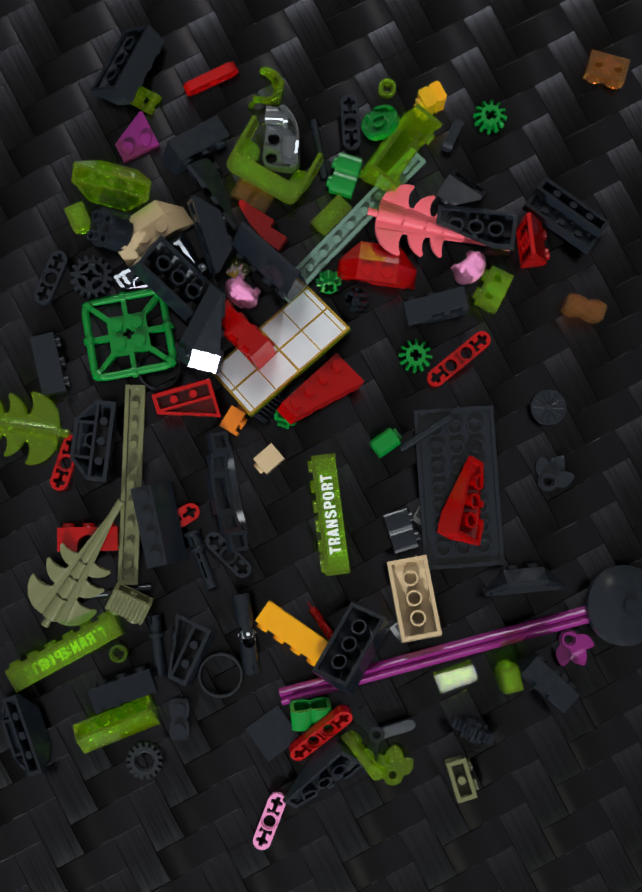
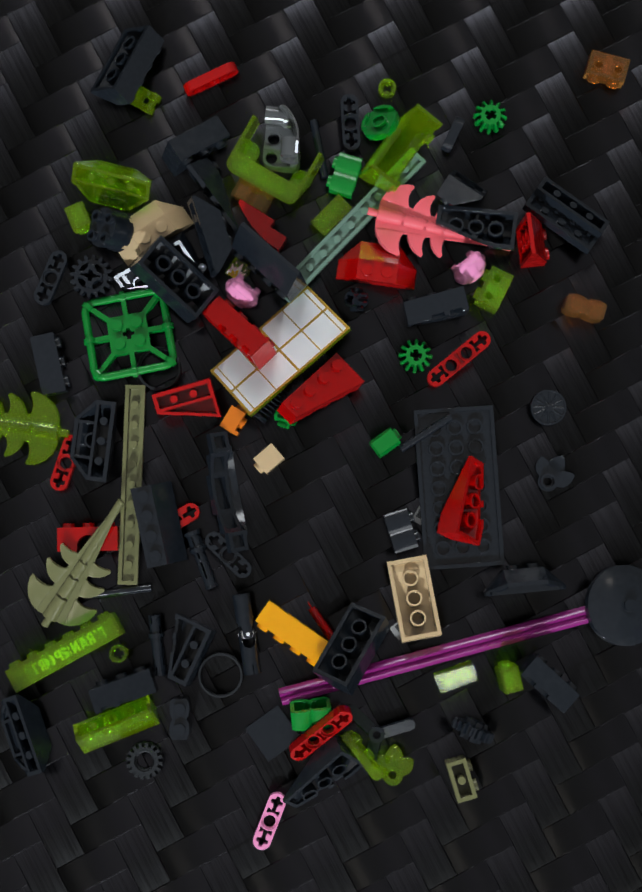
olive brick [105,582,154,625] -> none
magenta wing [115,111,160,163] -> none
black wedge [177,284,226,374] -> none
clear neon green helmet [248,67,285,109] -> none
clear neon green brick [307,453,350,576] -> none
green gear [316,269,341,295] -> none
light orange brick [414,81,447,119] -> none
magenta plate [556,629,594,666] -> none

